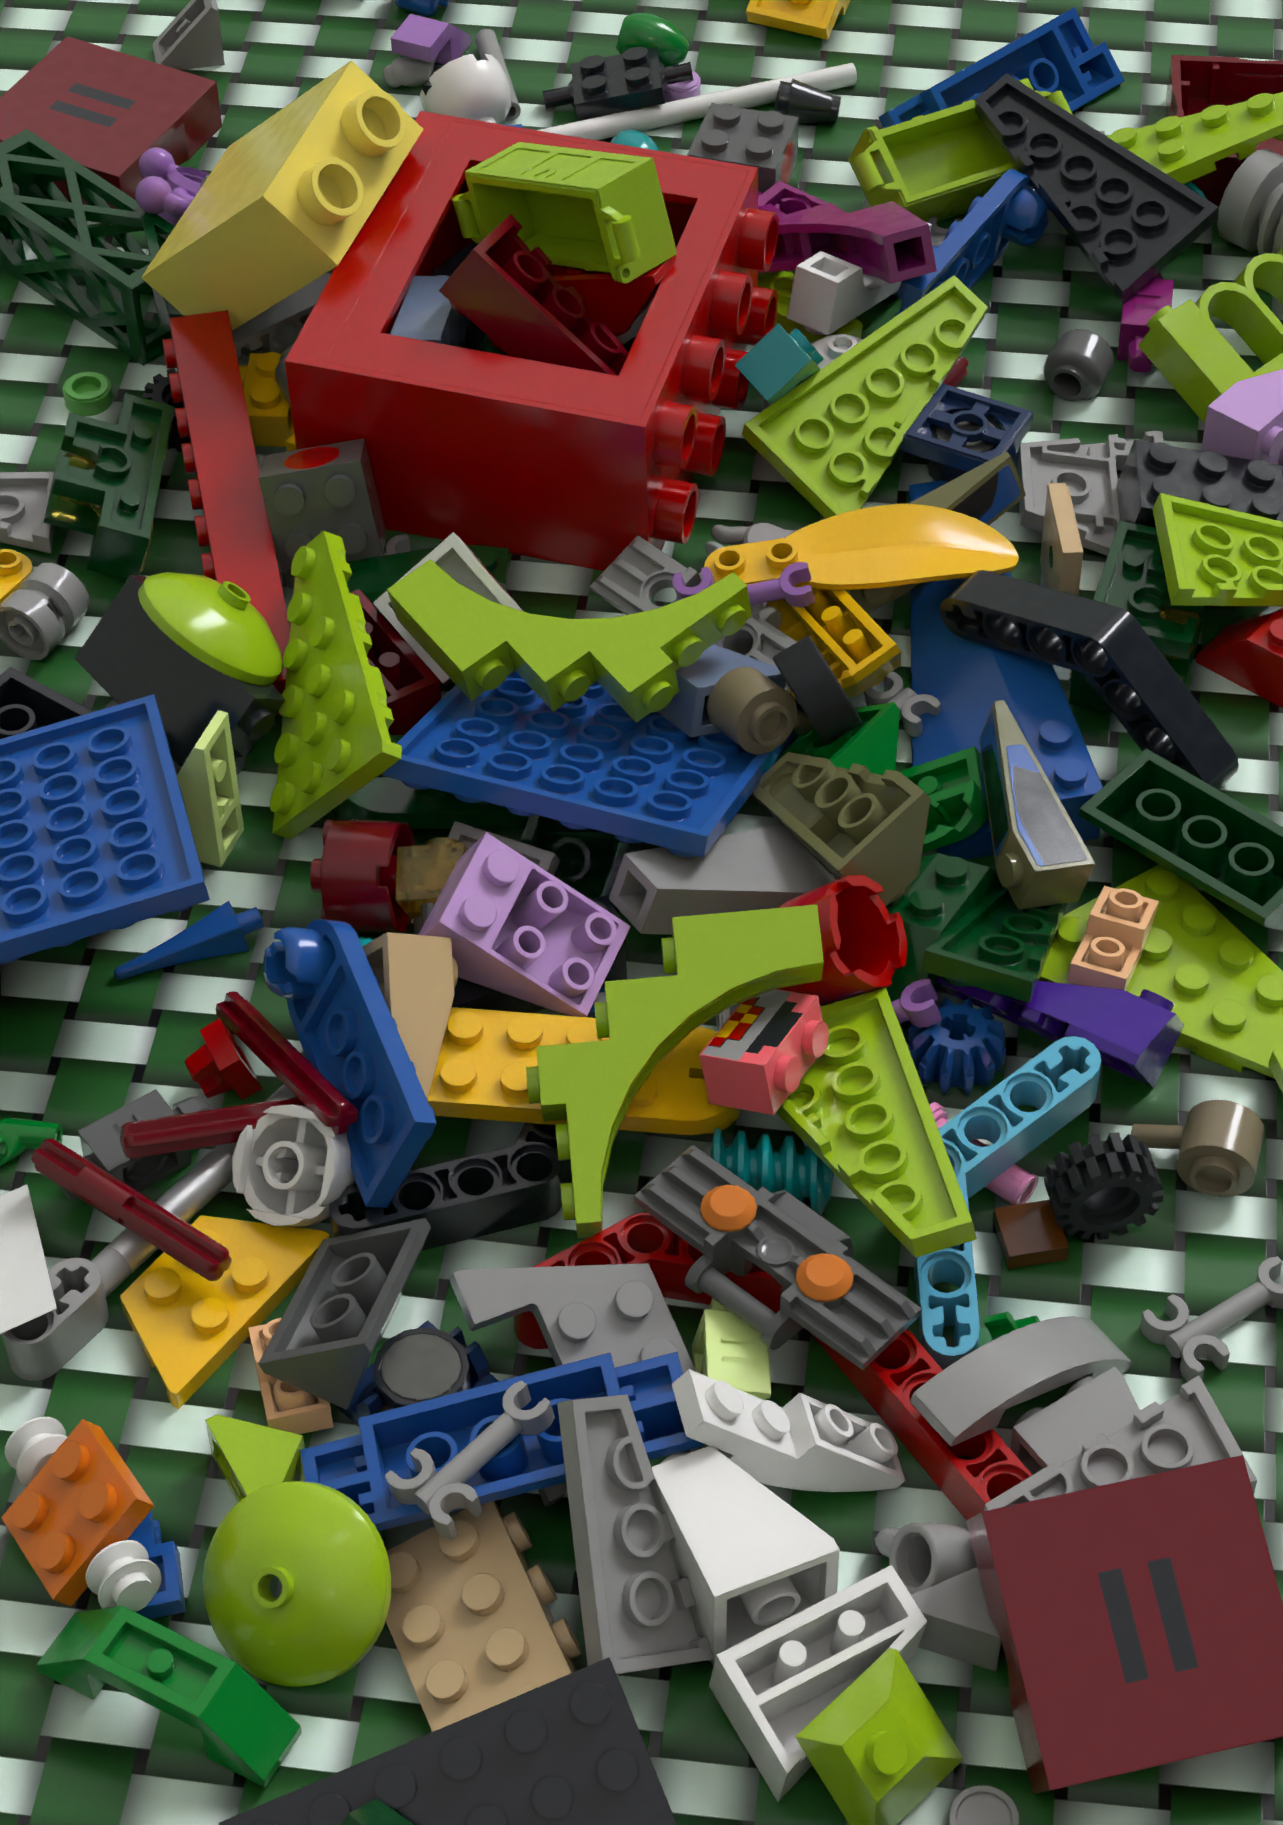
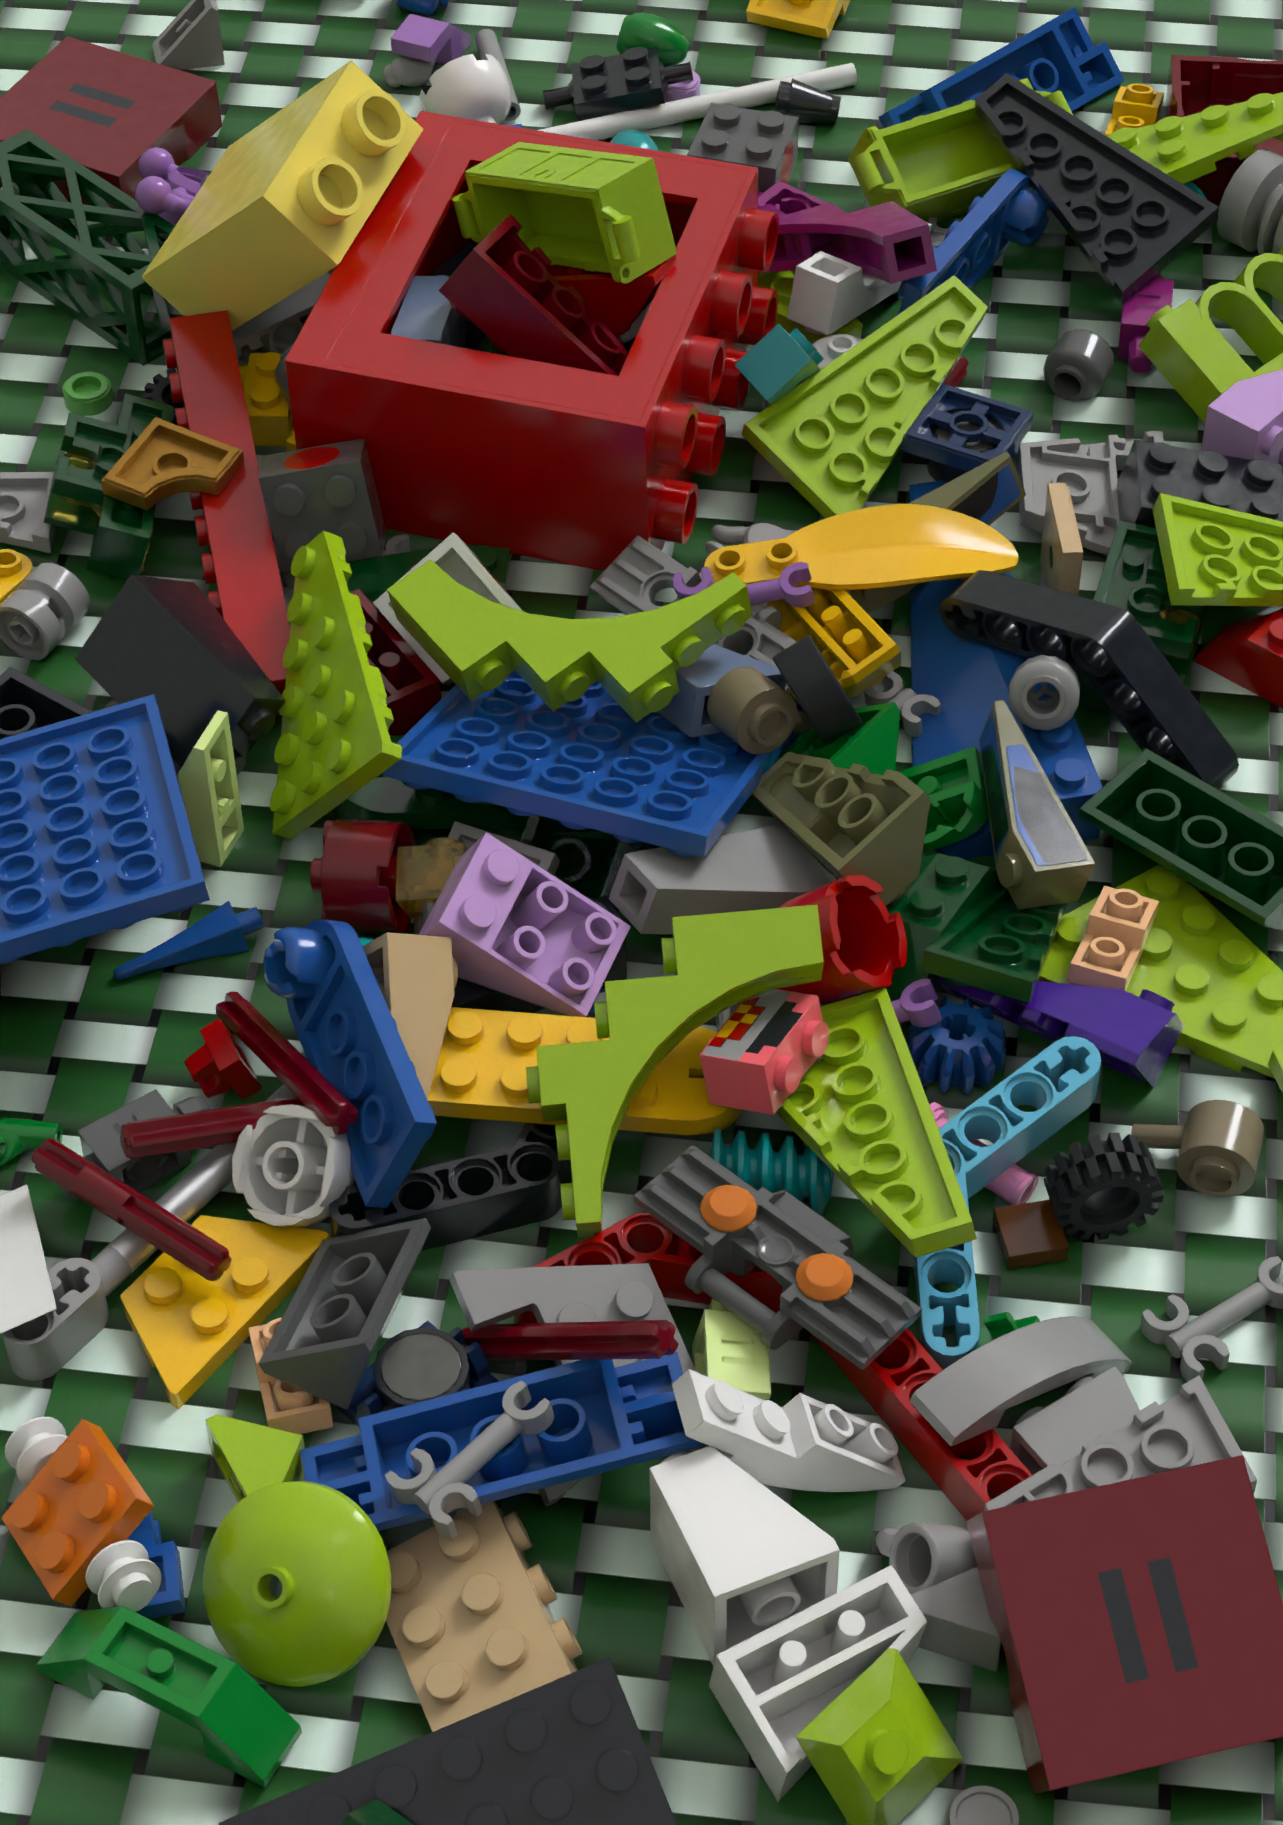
lime dish [138,572,283,685] -> none
light grey wing [557,1394,714,1674] -> none
none -> pearl gold tile [101,417,244,510]
none -> dark red axle [462,1320,679,1361]
none -> light grey head [1008,655,1080,731]
none -> yellow slope [1105,84,1164,136]

